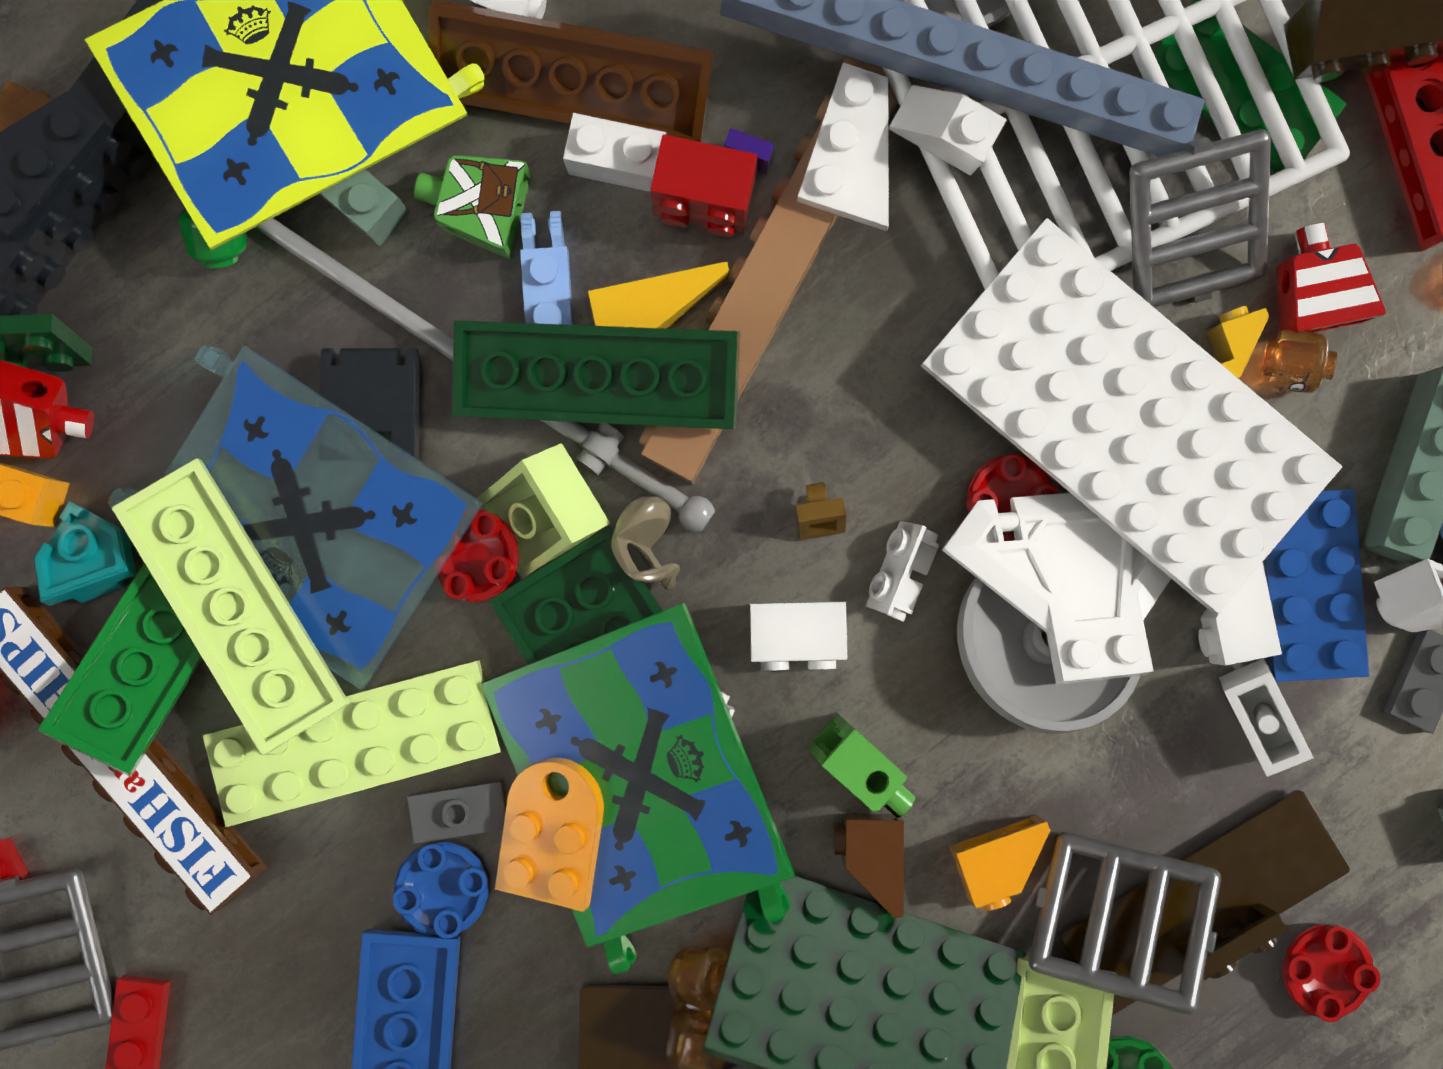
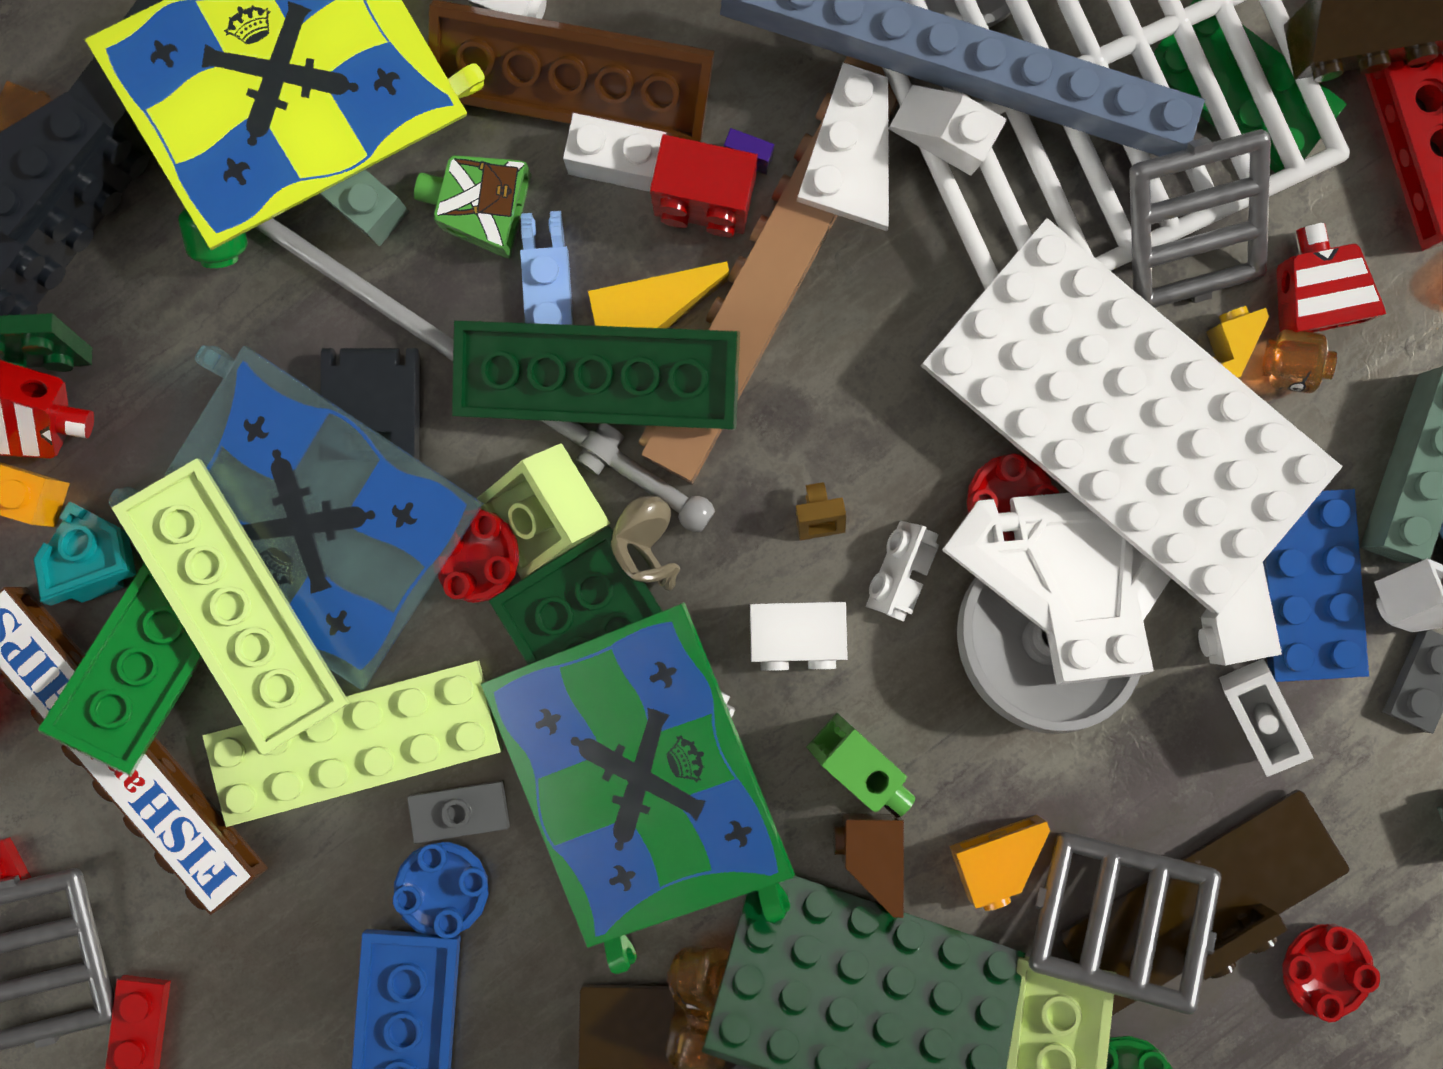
light orange plate [495,758,604,912] -> none

